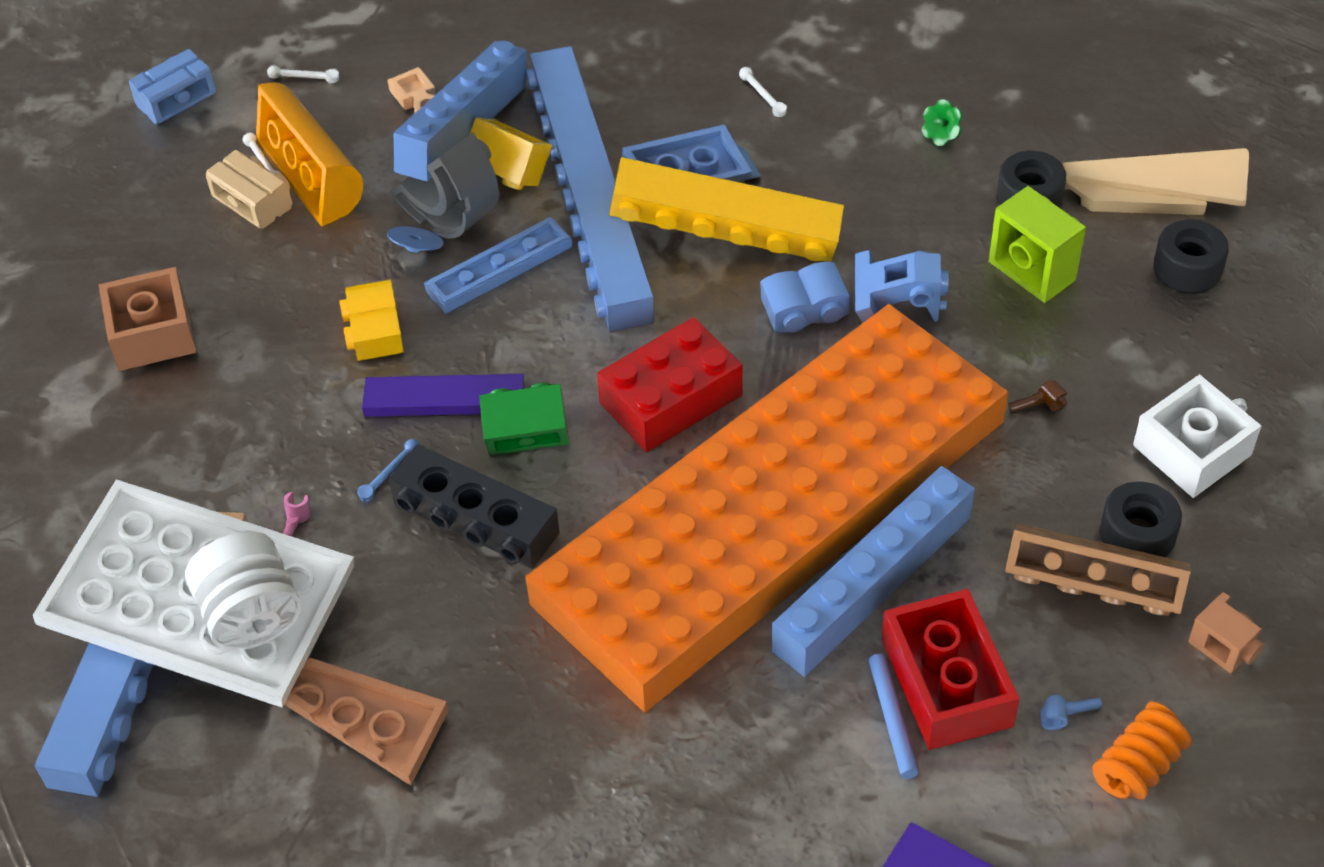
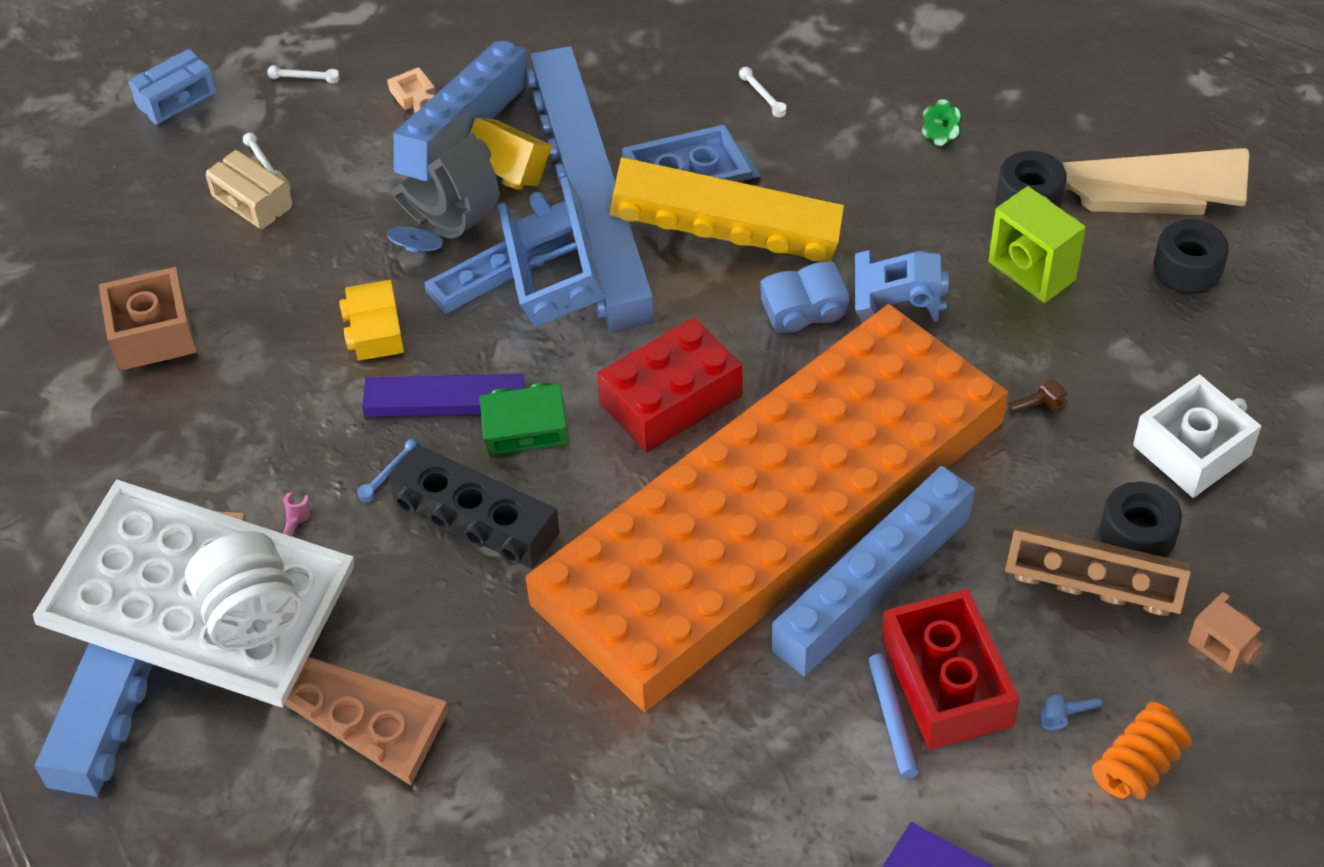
light orange brick [256,83,364,227] -> none
none -> medium blue door [498,176,606,327]

